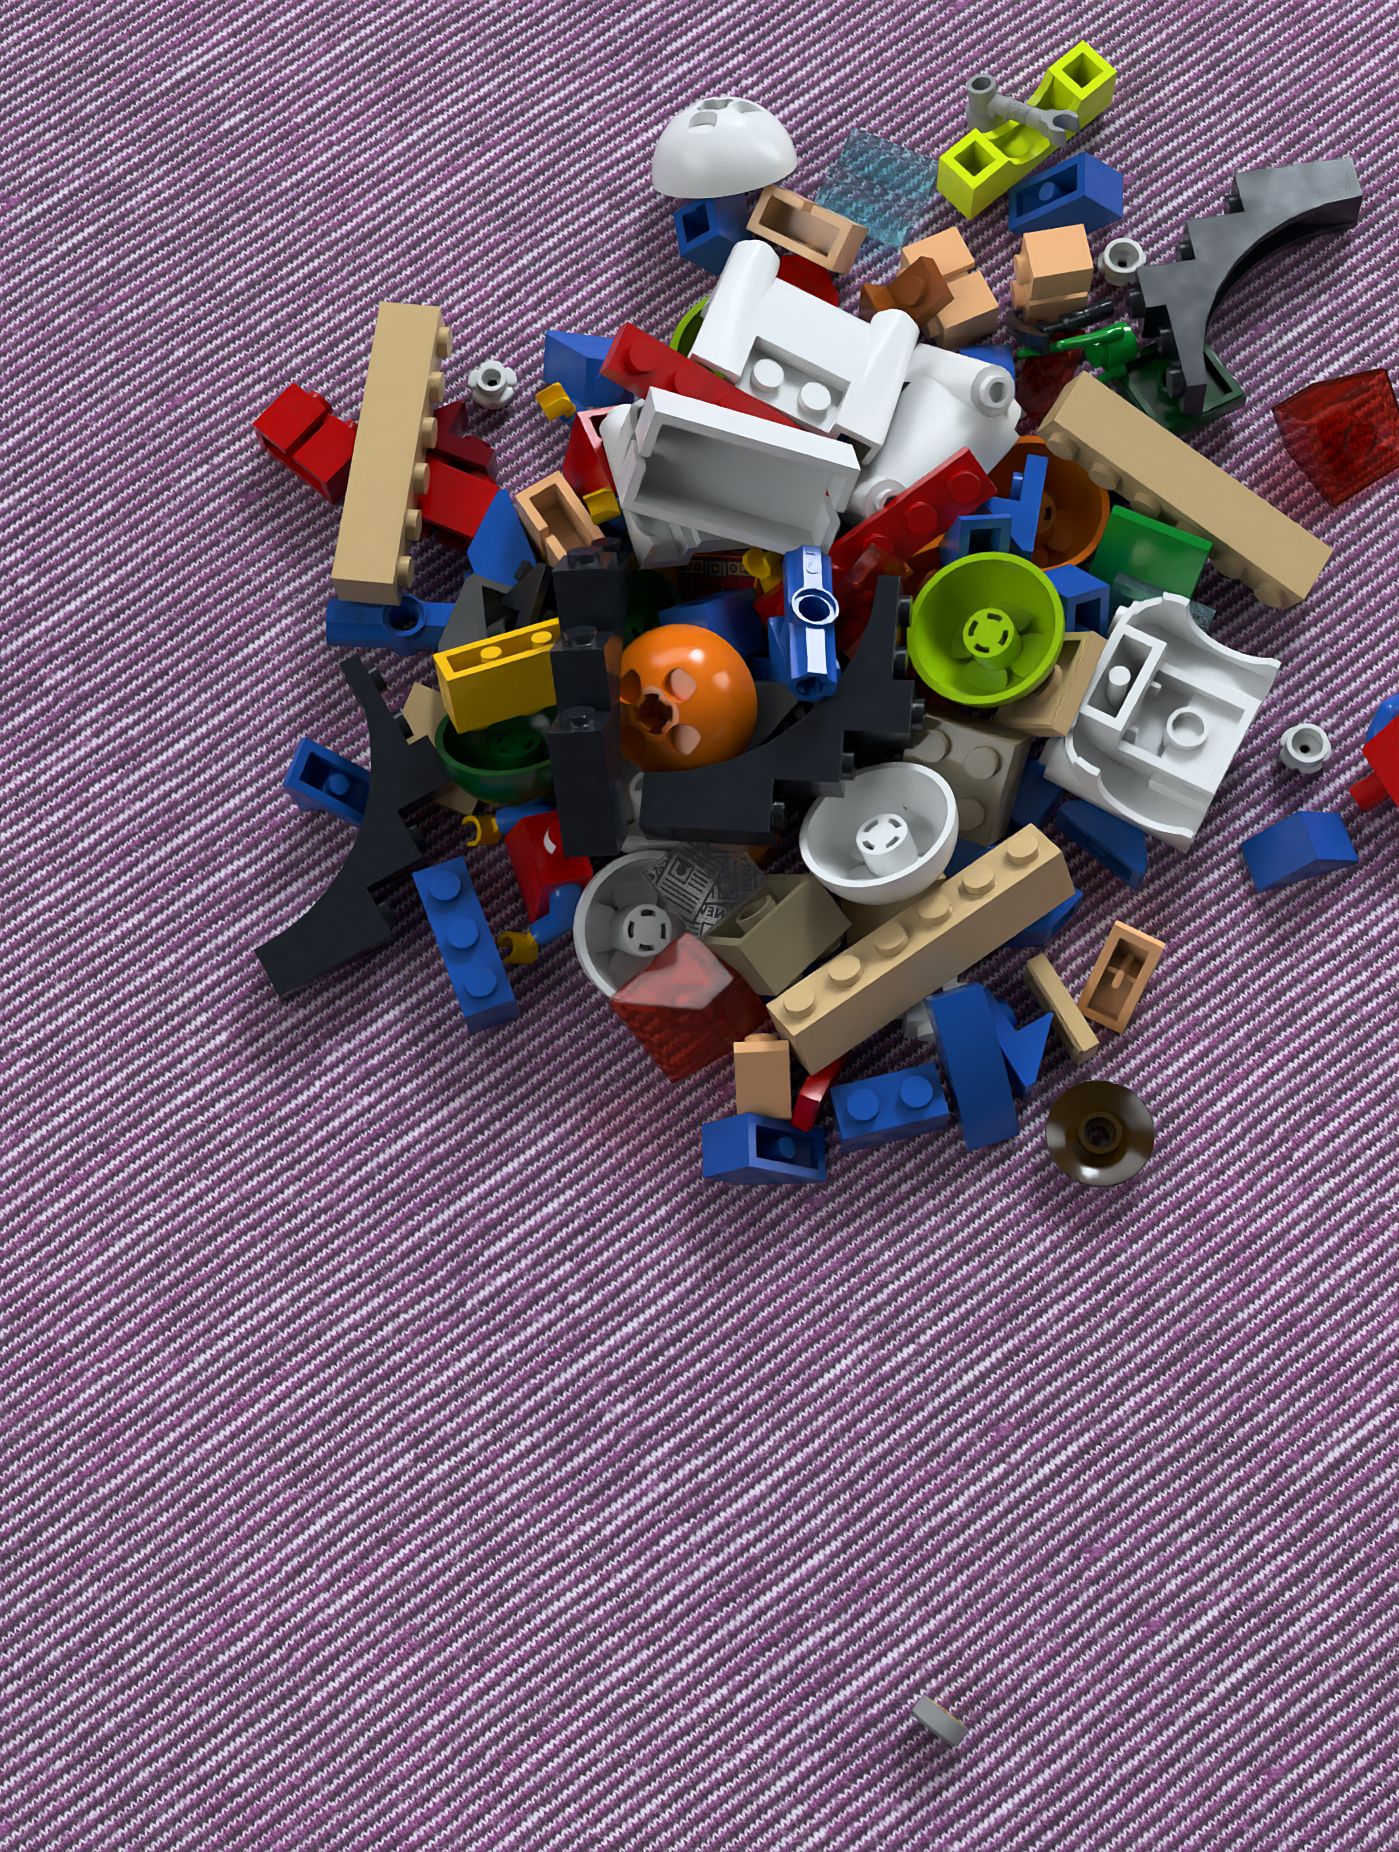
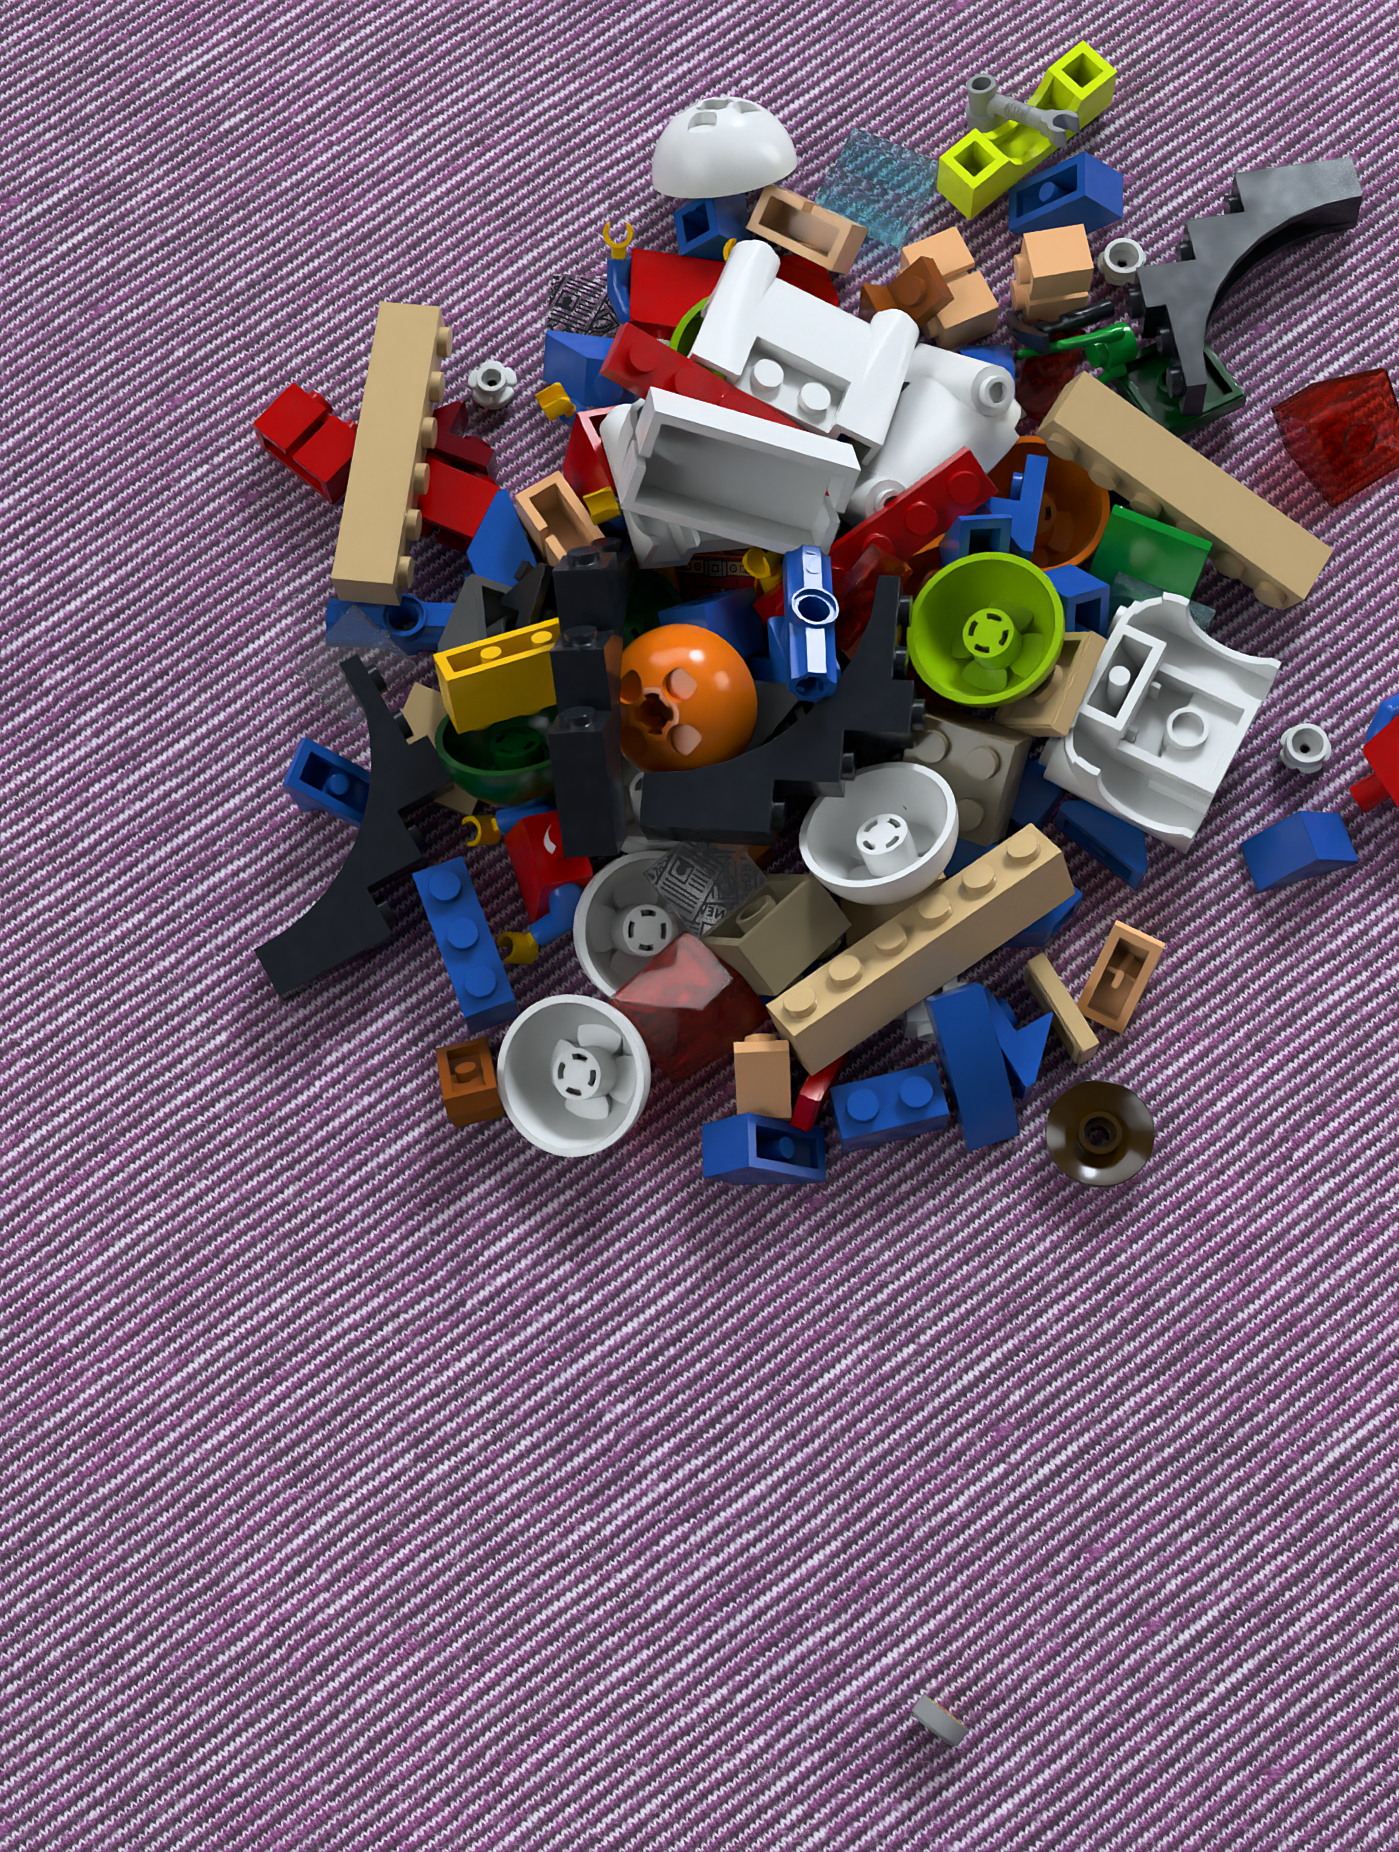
none -> clear piece [294,604,416,729]
none -> dark orange slope [435,1036,505,1127]
none -> white piece [497,994,651,1157]
none -> clear piece [542,271,622,355]
none -> red torso [603,221,737,346]

